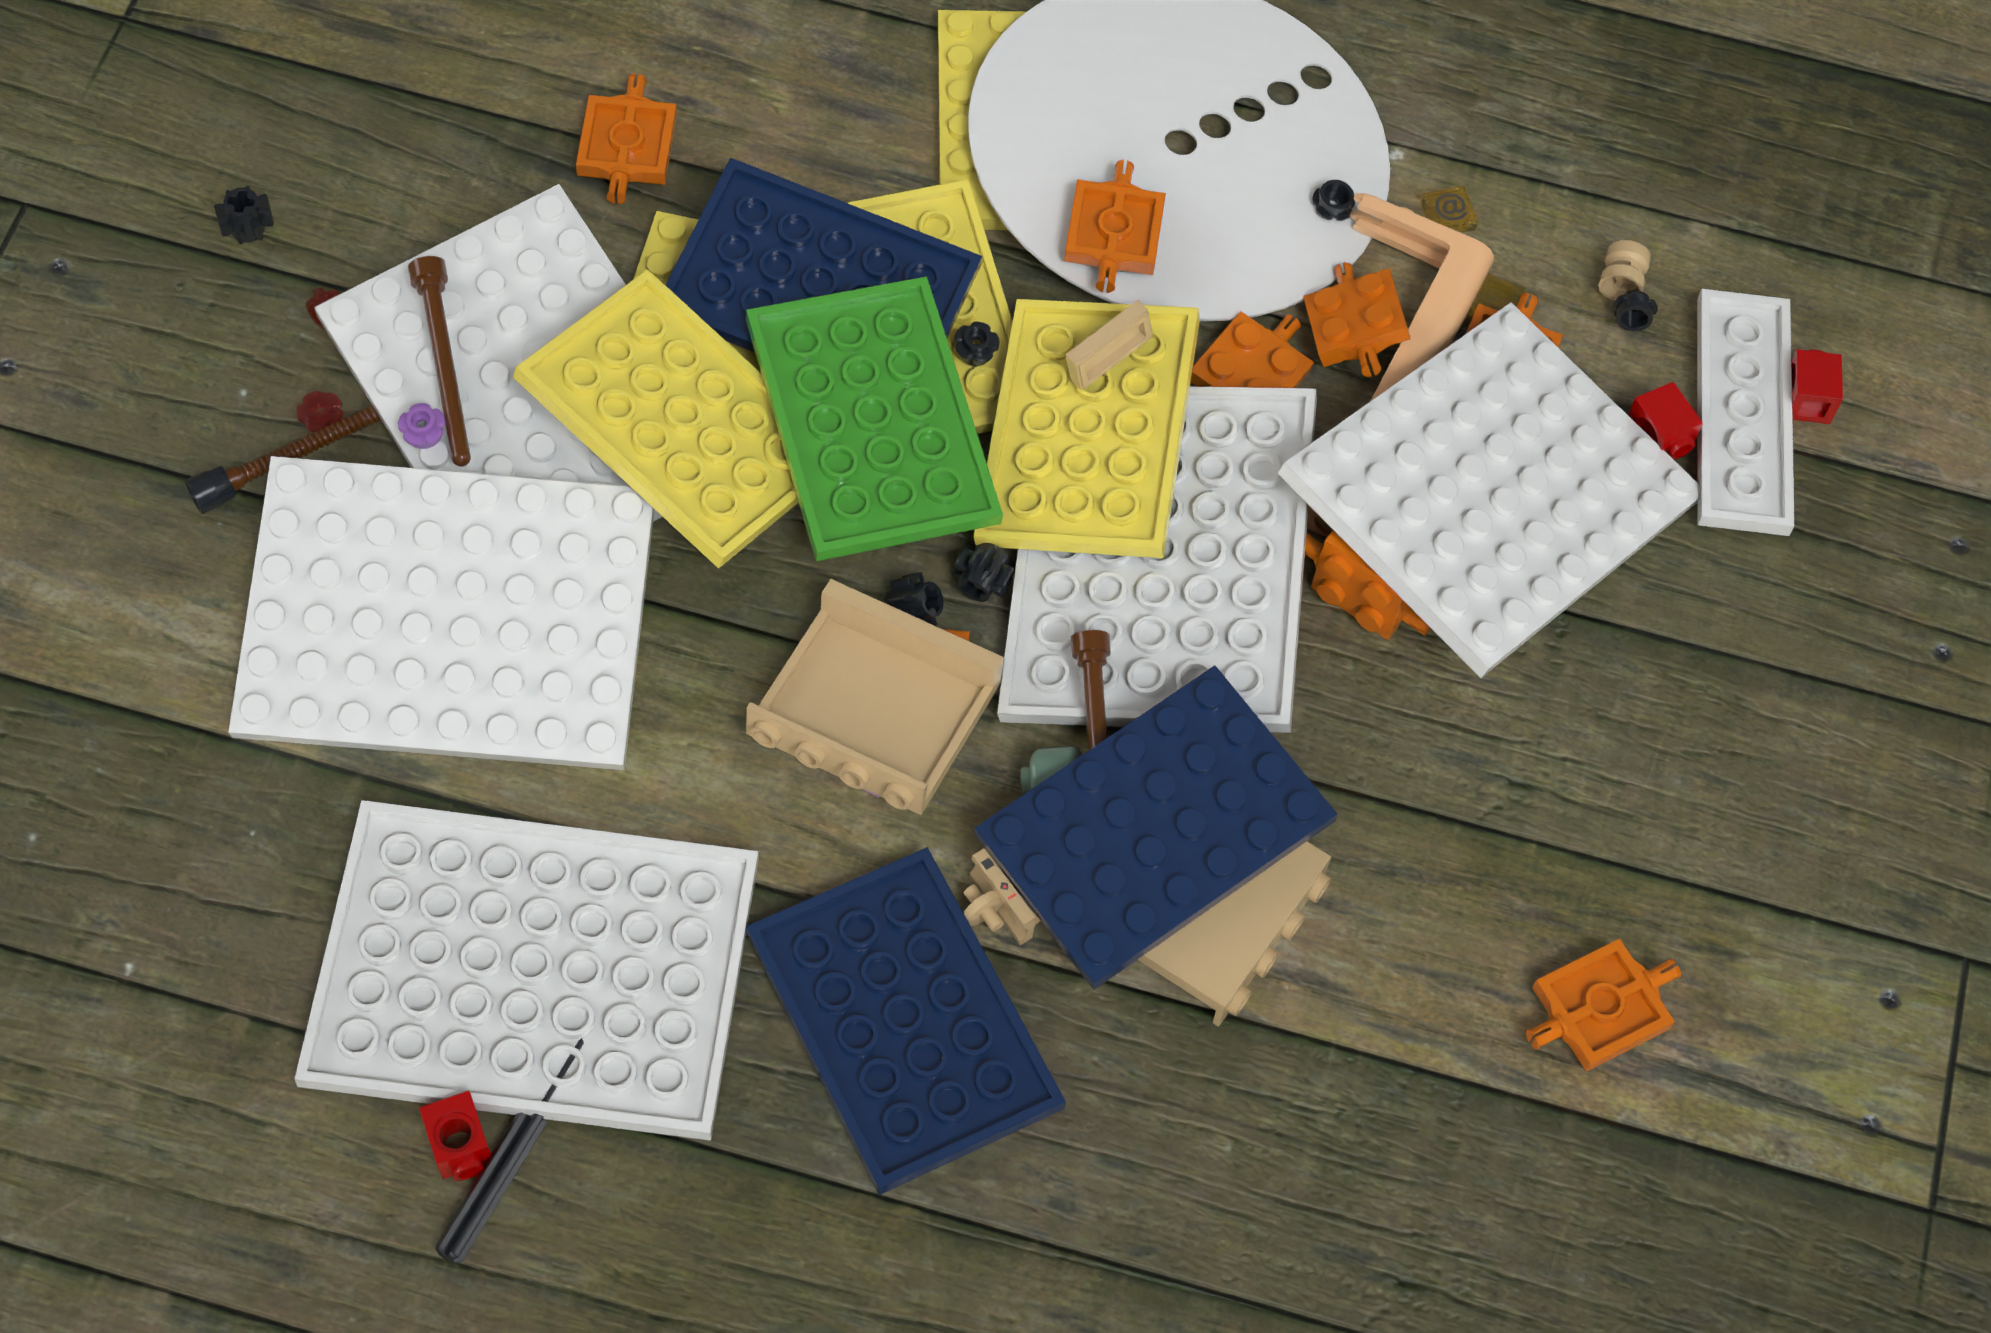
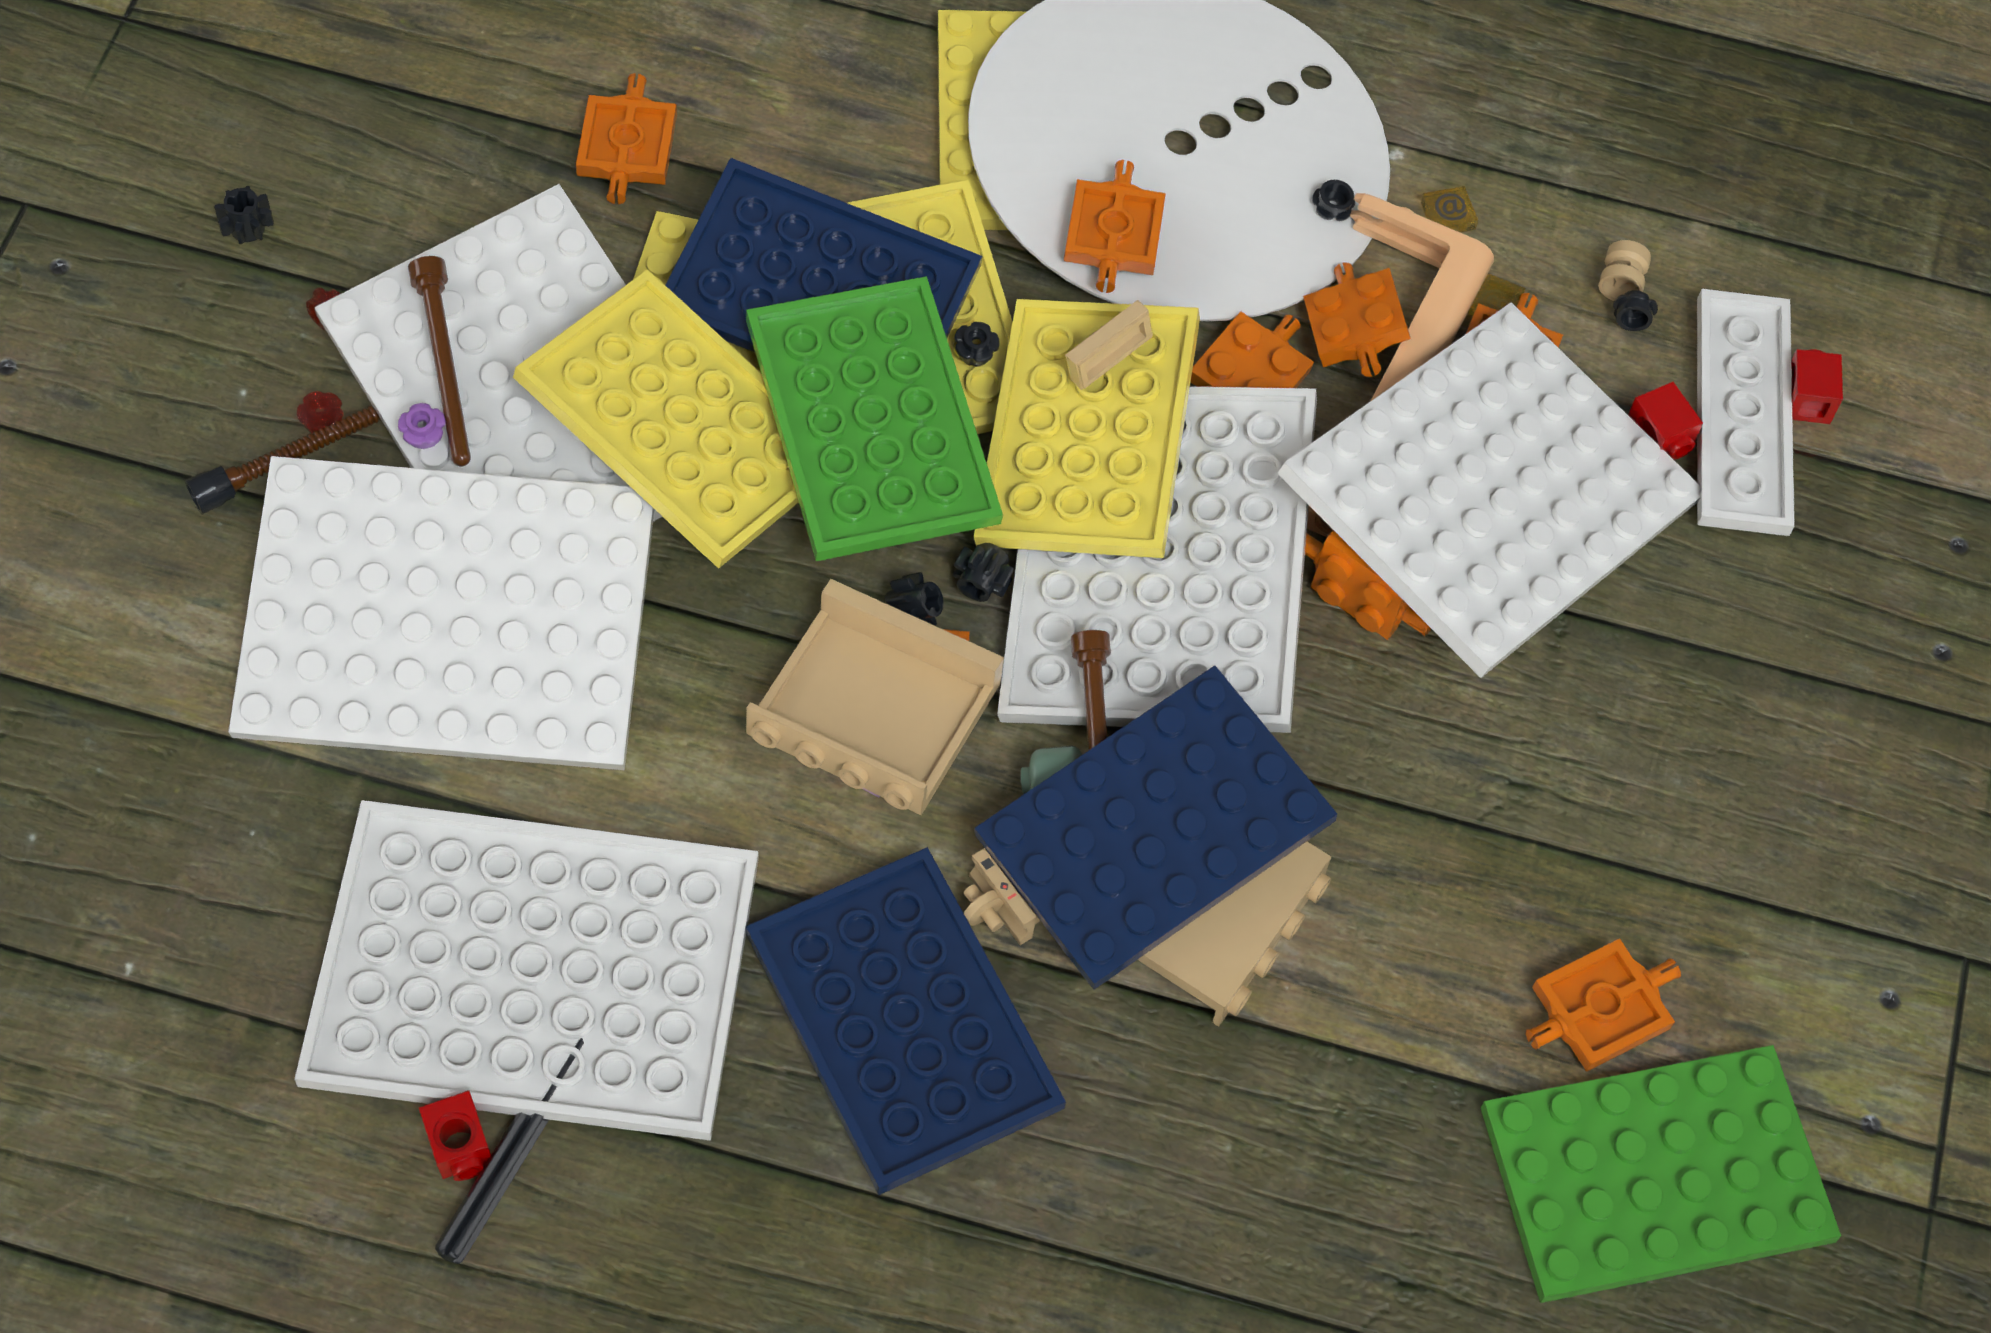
none -> bright green plate [1481,1045,1841,1303]

